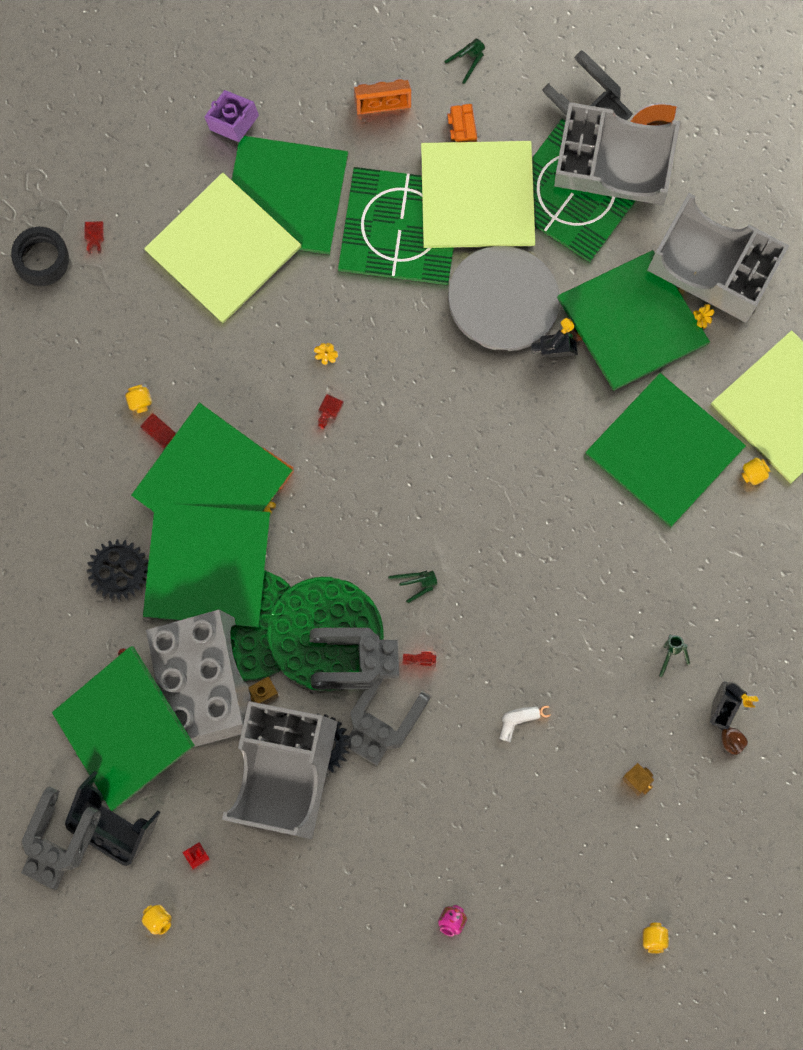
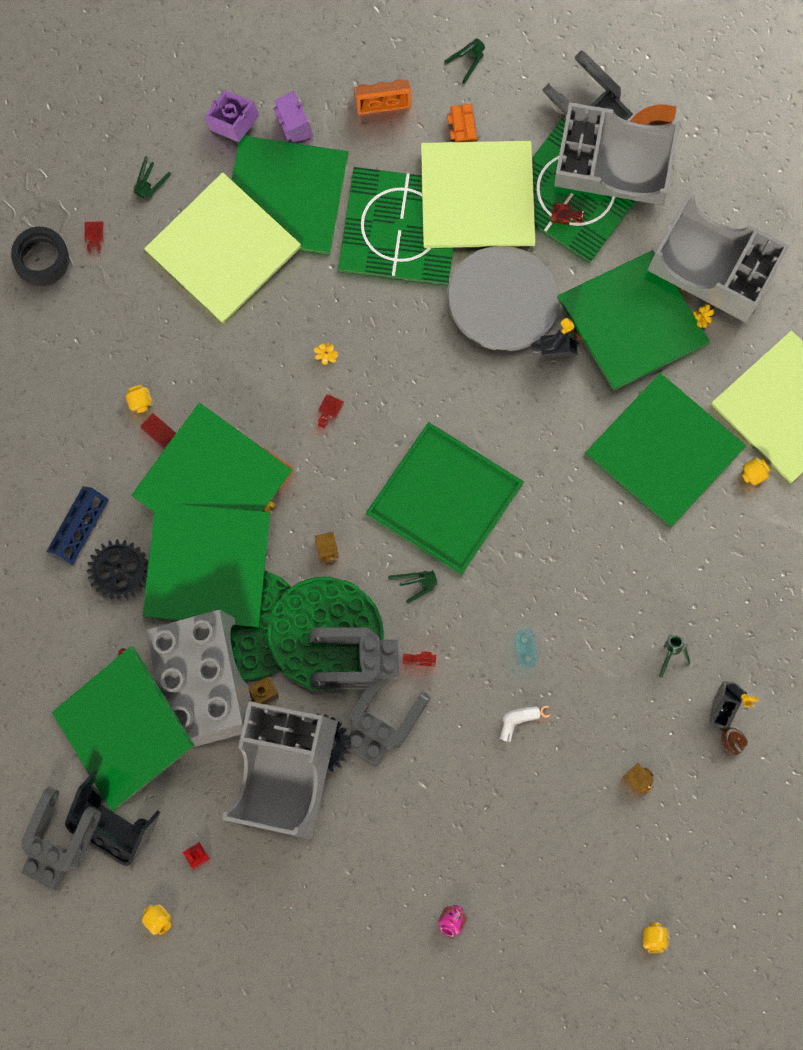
none -> dark blue fence [46,486,109,565]
none -> dark green plant [133,156,171,199]
none -> medium lavender brick [273,91,313,143]
none -> pearl gold brick [315,532,339,563]
none -> green tile [366,422,524,576]
none -> clear light blue plate [515,629,538,668]
none -> clear red plate [551,203,584,225]

